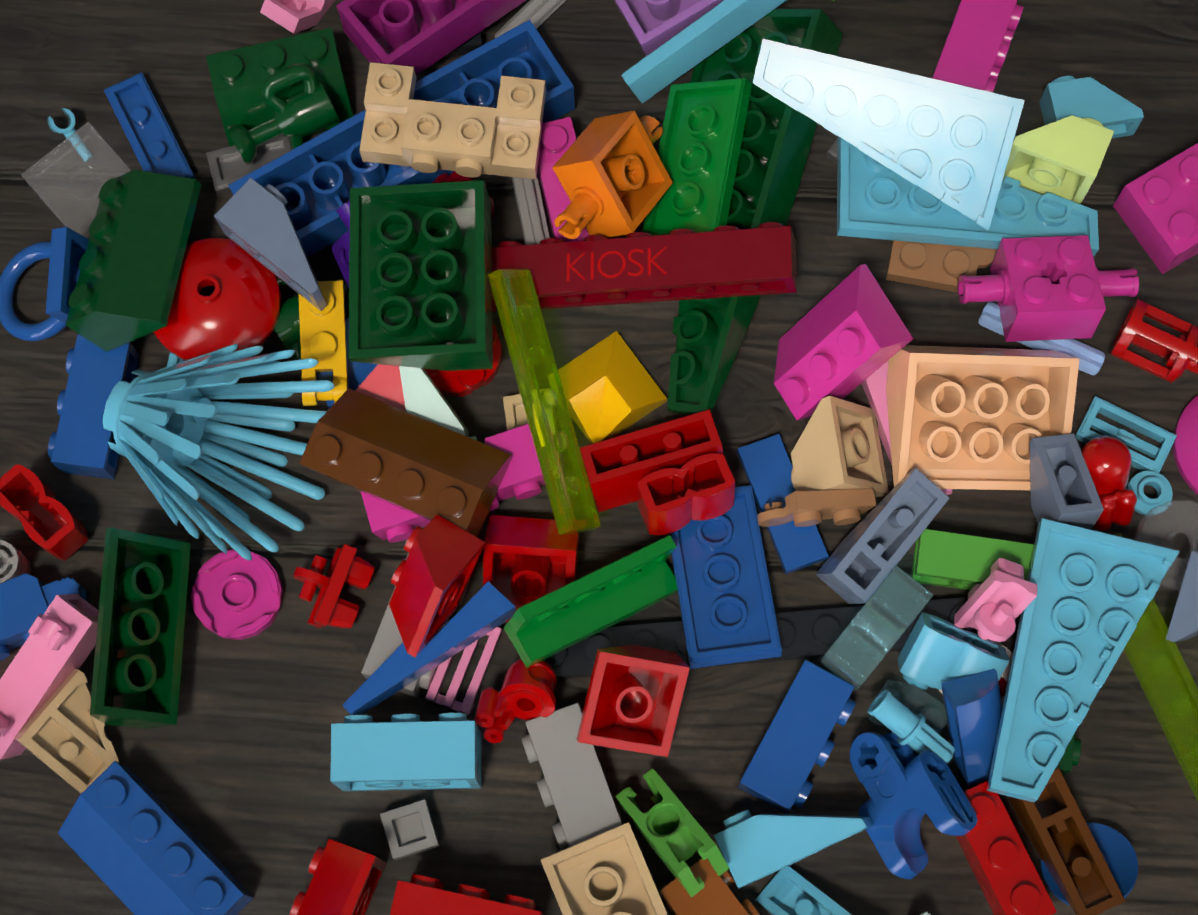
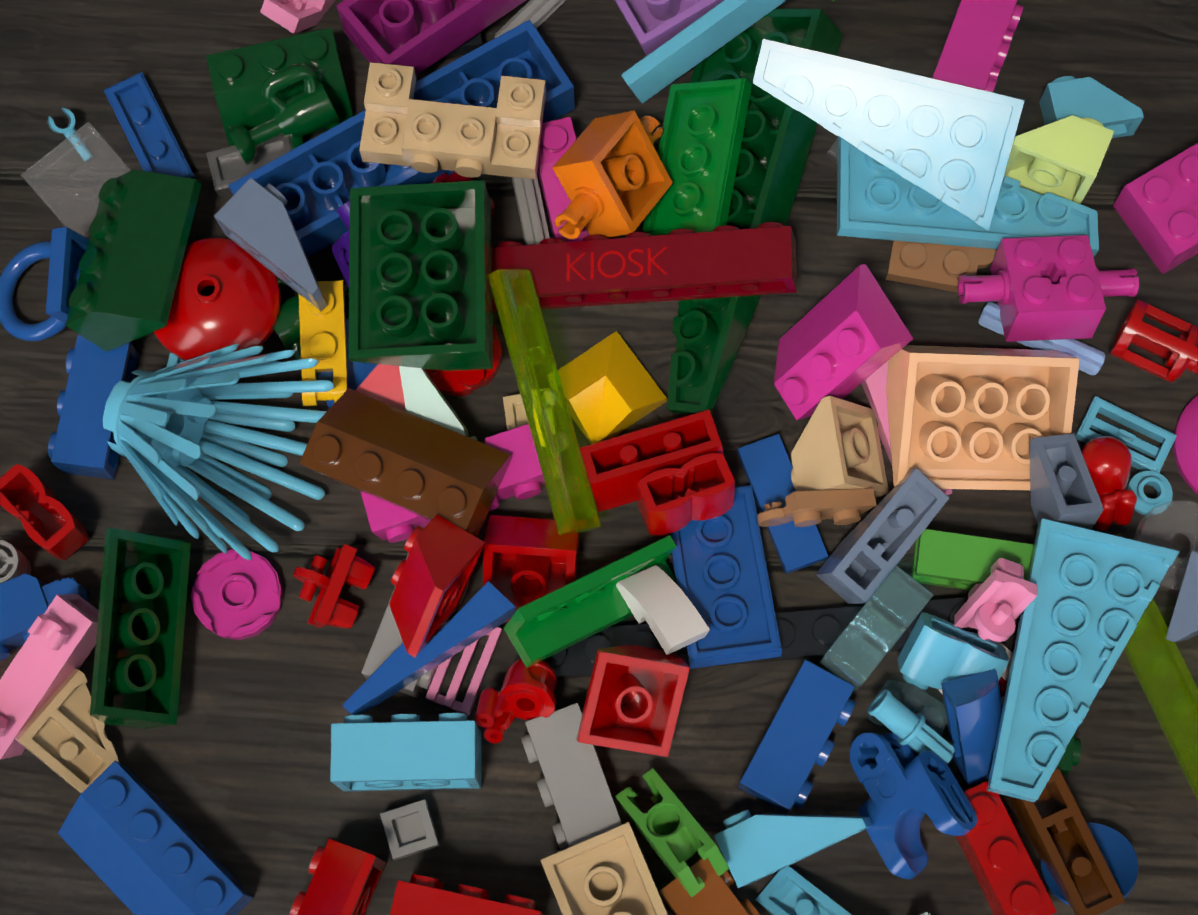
none -> white slope [616,565,710,655]

